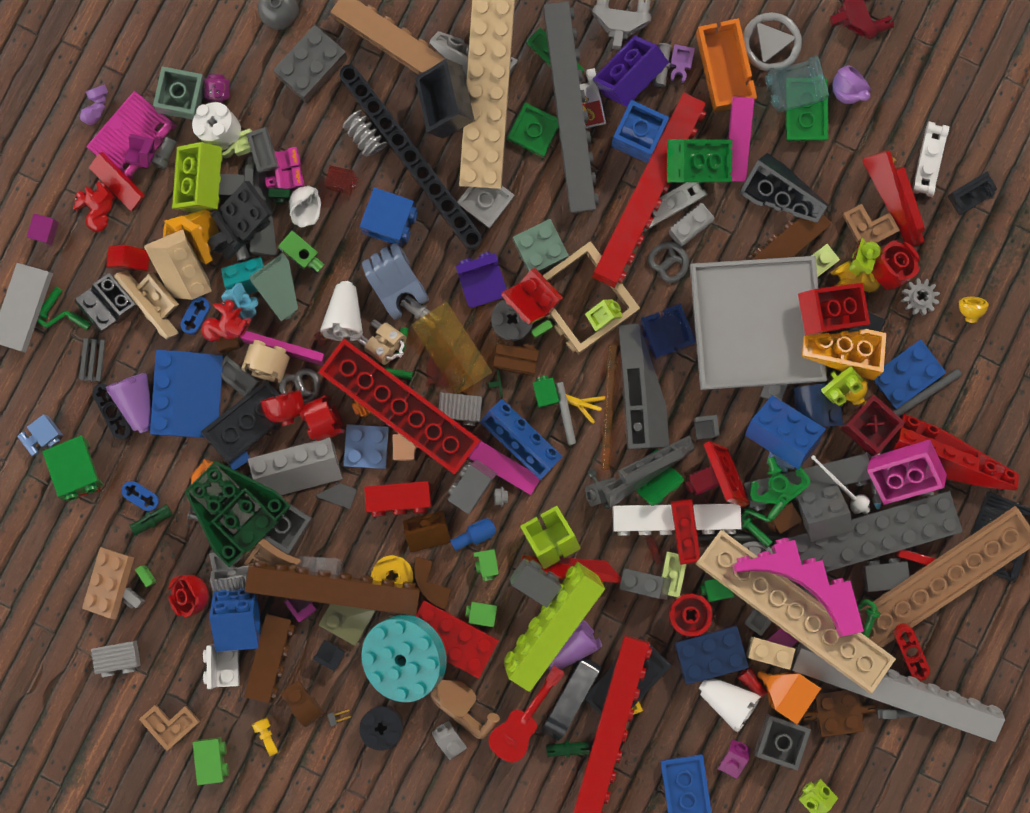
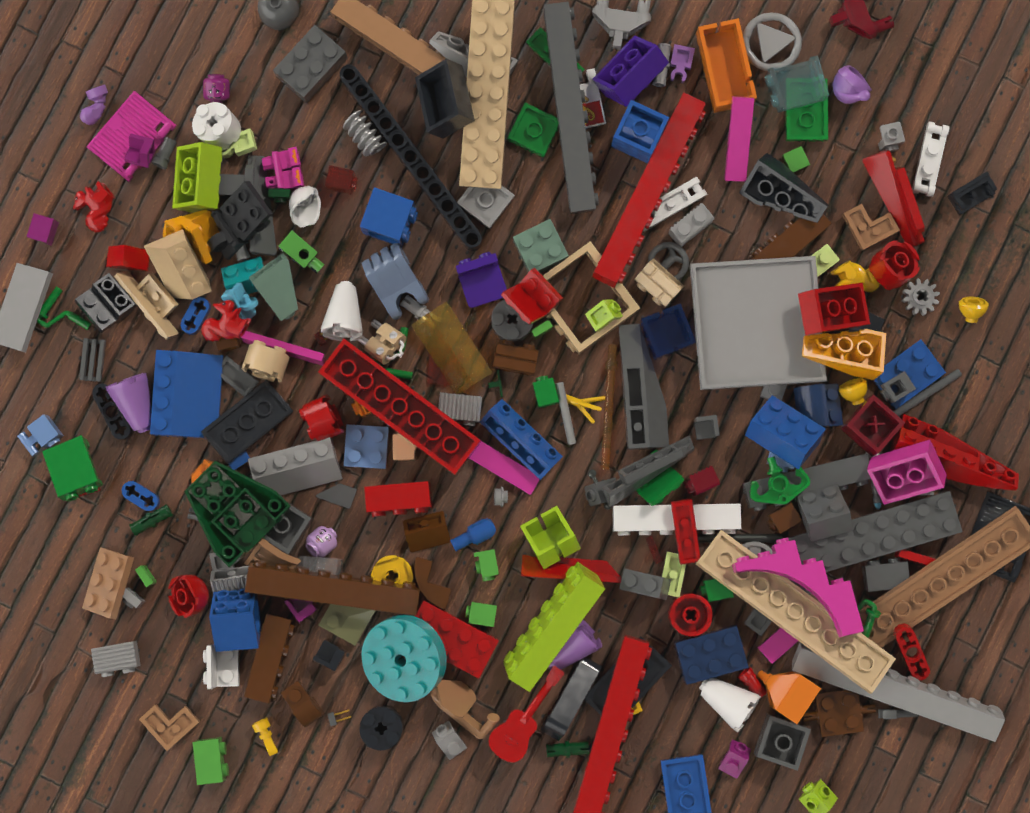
tile [89,152,145,211] -> none
sand green brick [153,66,205,120] -> none
dark grey tile [247,127,279,174] -> none
red cylinder [260,390,304,426] -> none
dark grey piece [279,368,320,404] -> none
dark grey brick [448,460,498,514] -> none
dark grey brick [509,558,562,608] -> none
green piece [667,139,732,182] -> none
red tile [703,441,750,507] -> none
green piece [741,498,787,548] -> none
tan brick [745,636,795,670] -> none
white sword [811,455,870,514] -> none
lime hips [821,366,863,406] -> none
lime hips [849,238,881,276] -> none
none -> lavender head [306,526,337,557]
none -> tan brick [634,258,684,307]
none -> bright green tile [782,146,810,173]
none -> light grey bracket [878,122,905,152]
none -> dark grey brick [880,371,916,403]

